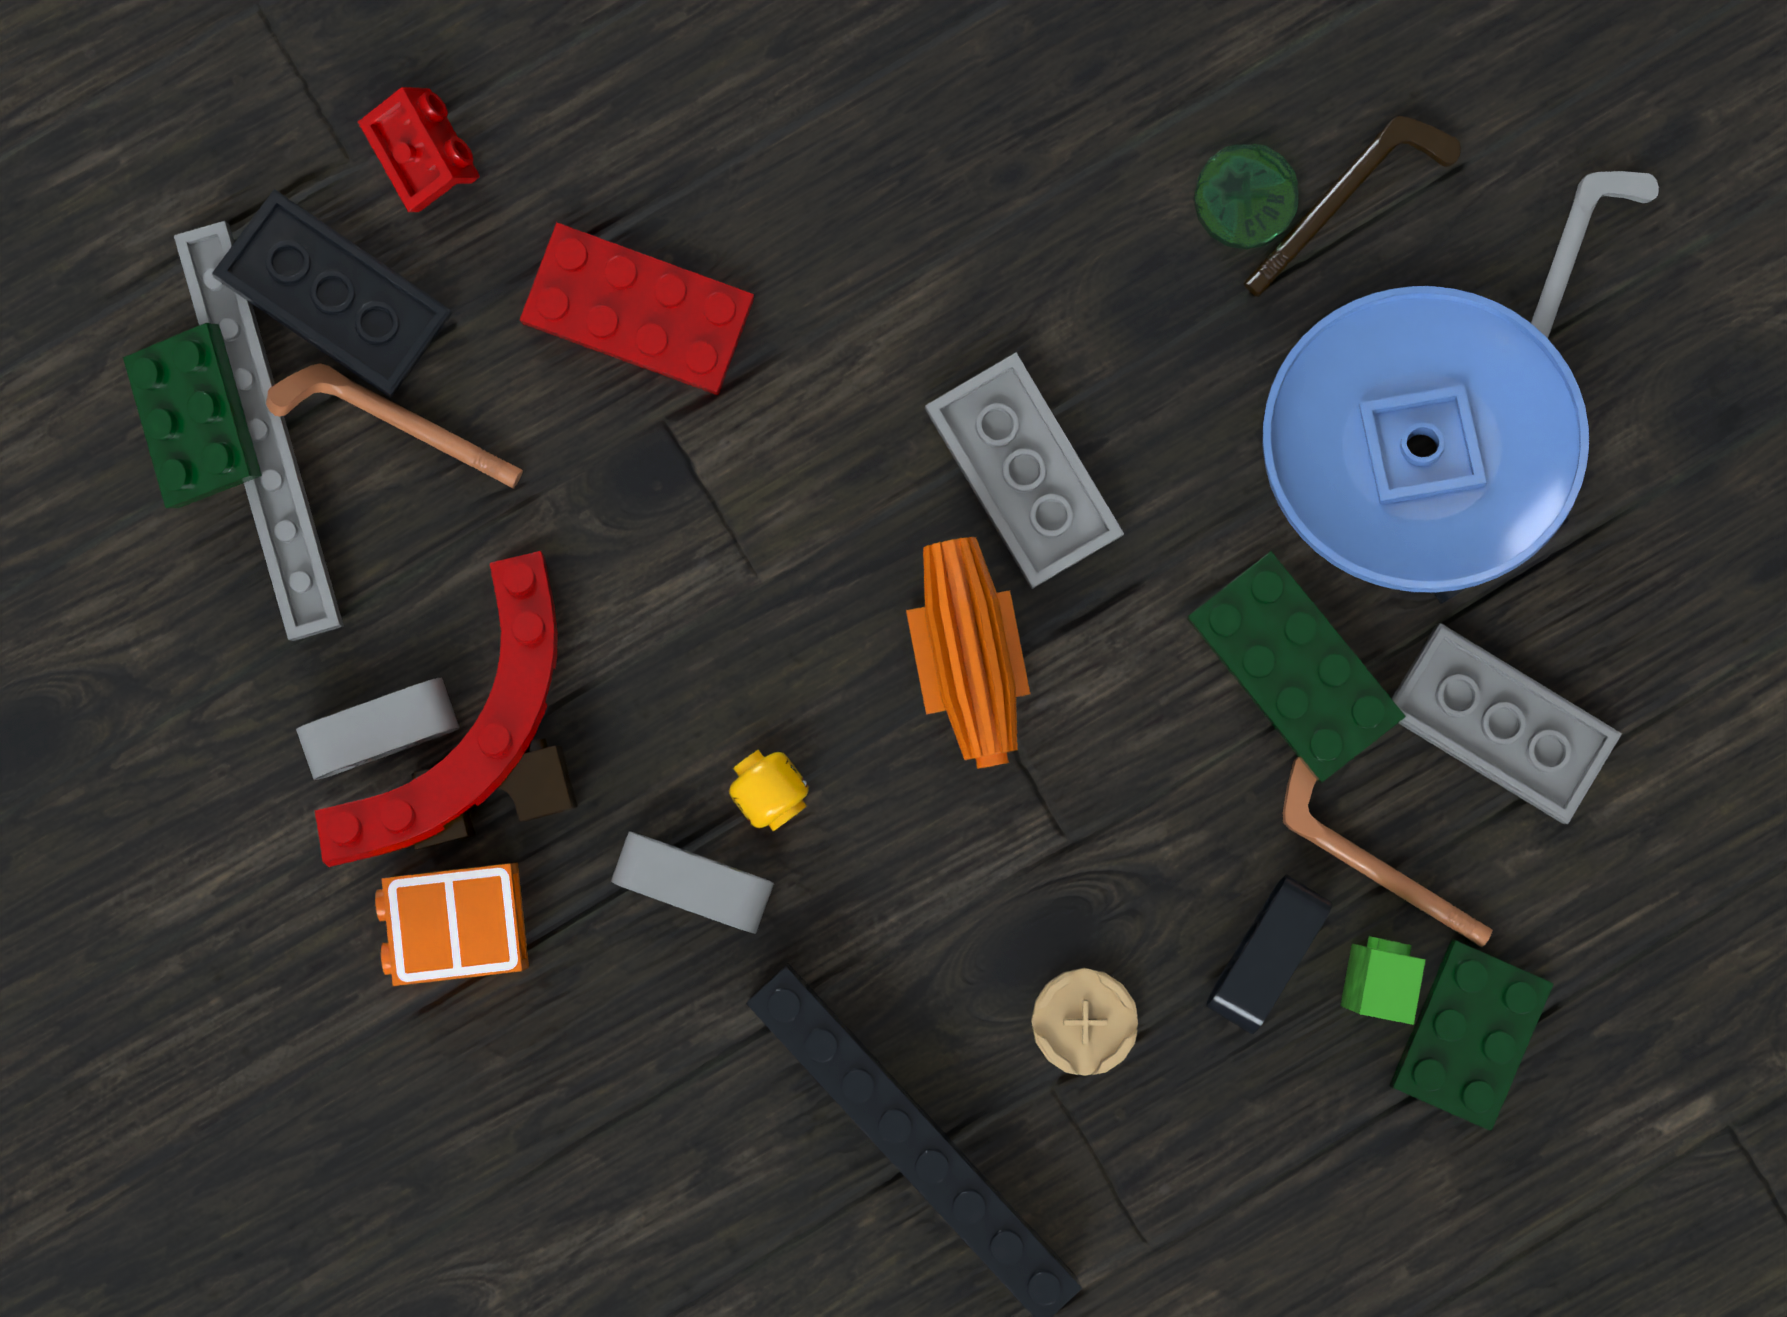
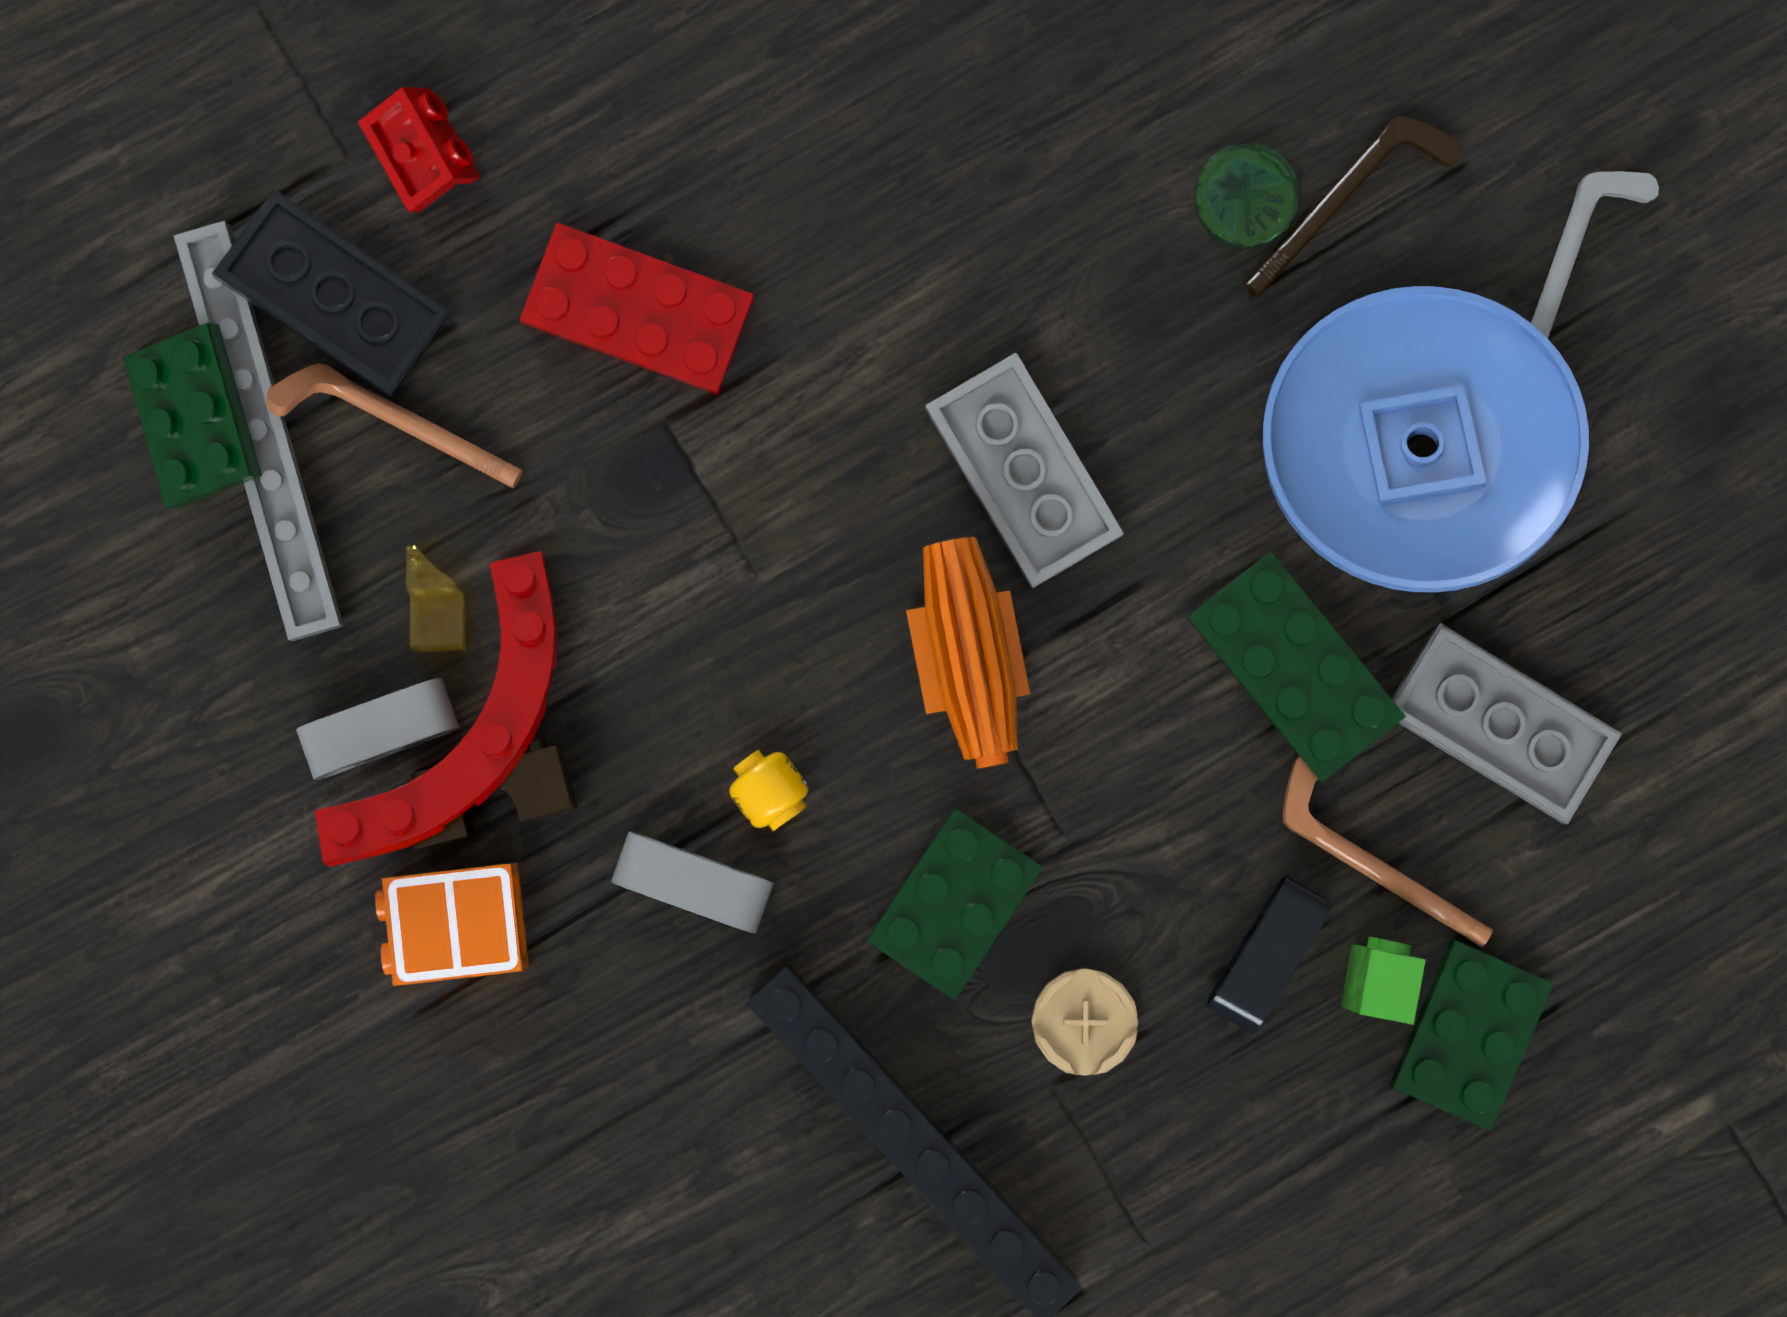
none -> clear yellow slope [406,546,466,652]
none -> dark green plate [866,808,1043,1000]

